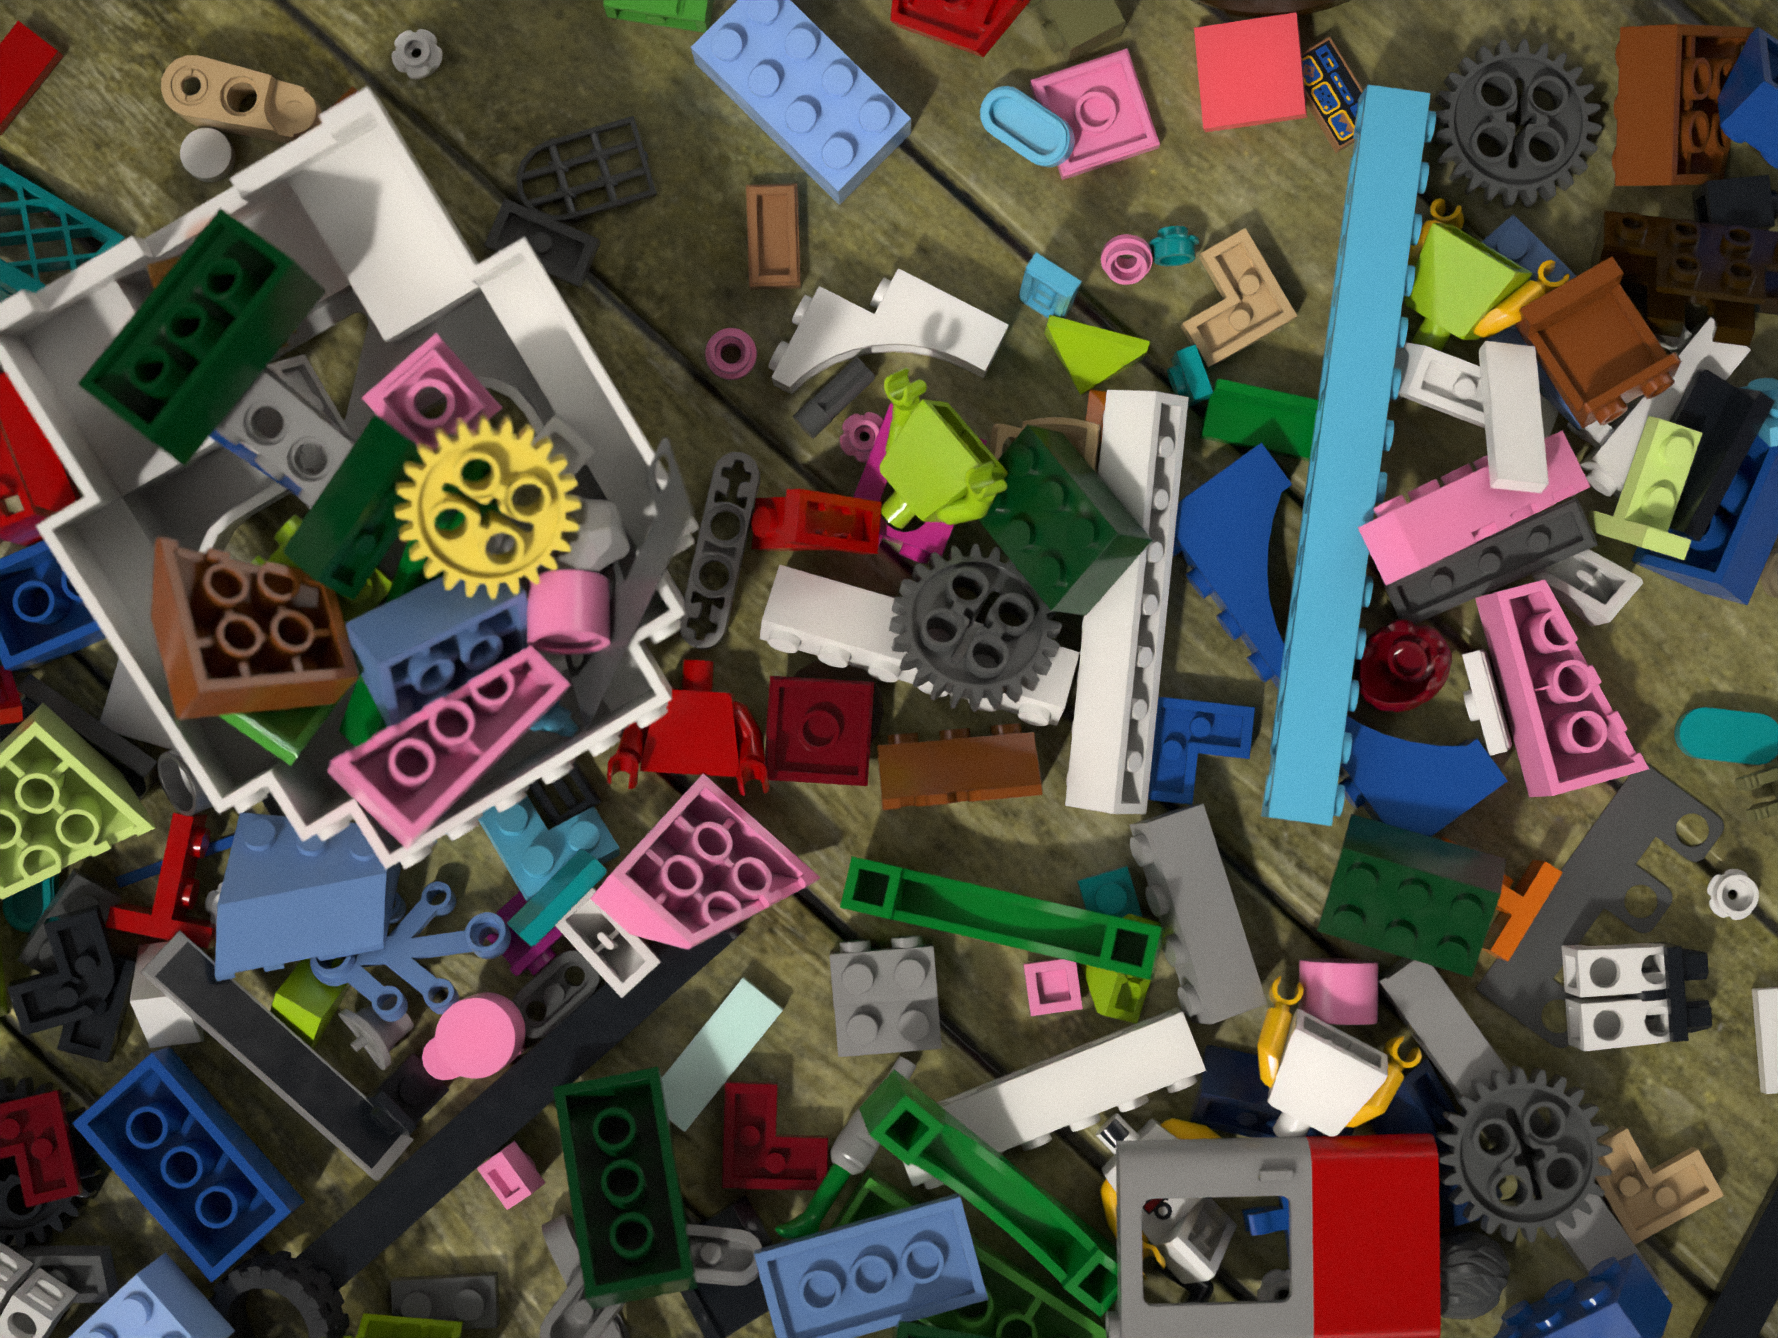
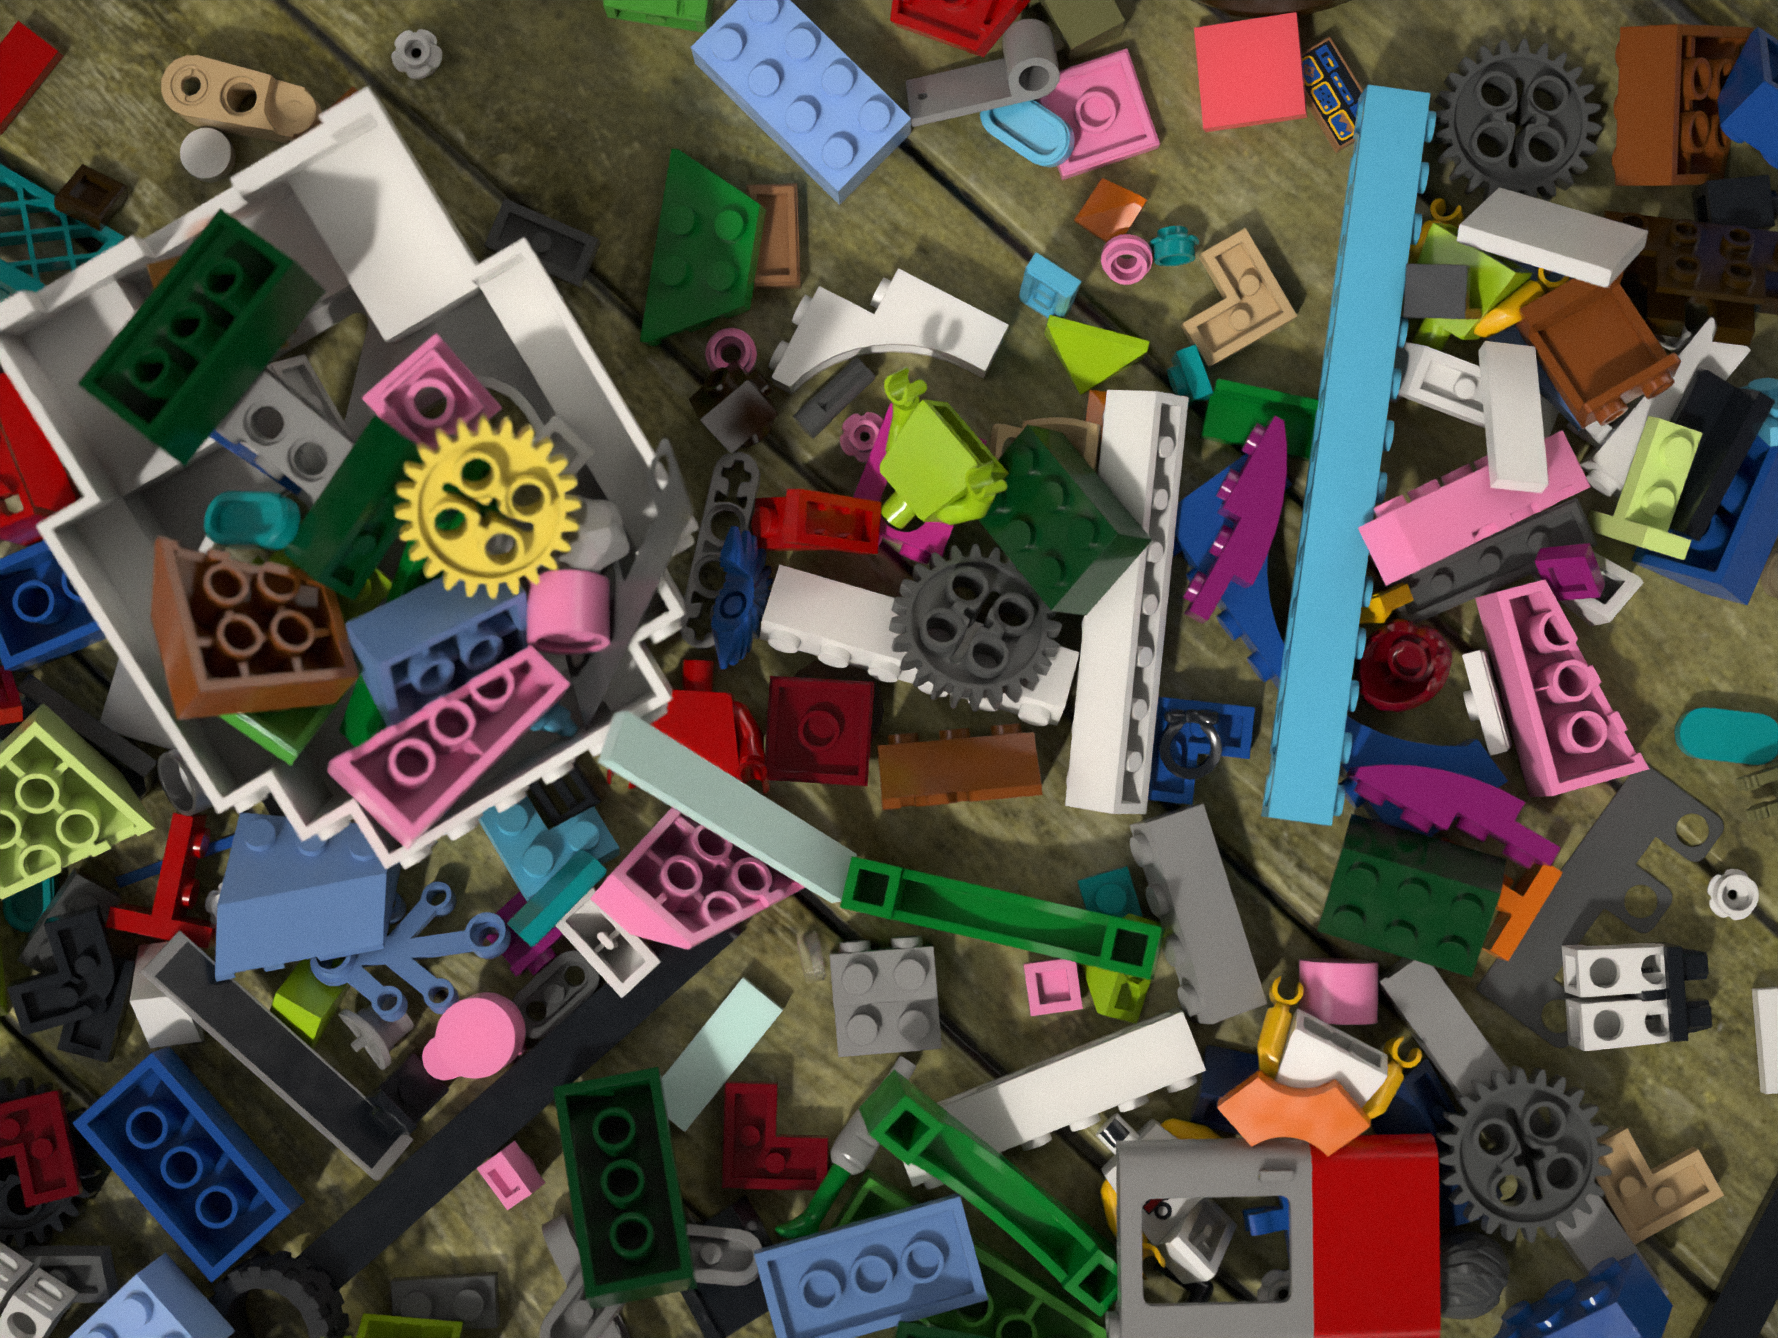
dark grey window [516,116,657,222] -> none
none -> dark brown tile [54,164,128,232]
none -> teal tile [204,491,300,551]
none -> light aqua tile [598,710,857,903]
none -> green wing [640,148,766,347]
none -> dark brown brick [688,359,779,454]
none -> blue hair [711,526,773,669]
none -> clear tile [796,929,827,984]
none -> light grey door [905,19,1060,127]
none -> orange slope [1074,178,1147,243]
none -> black piece [1159,709,1222,780]
none -> magenta slope [1182,416,1287,624]
none -> orange tile [1217,1070,1371,1157]
none -> magenta slope [1346,765,1561,869]
none -> yellow tile [1359,583,1414,624]
none -> black panel [1403,264,1482,319]
none -> white tile [1457,187,1648,288]
none -> magenta plate [1535,543,1605,601]

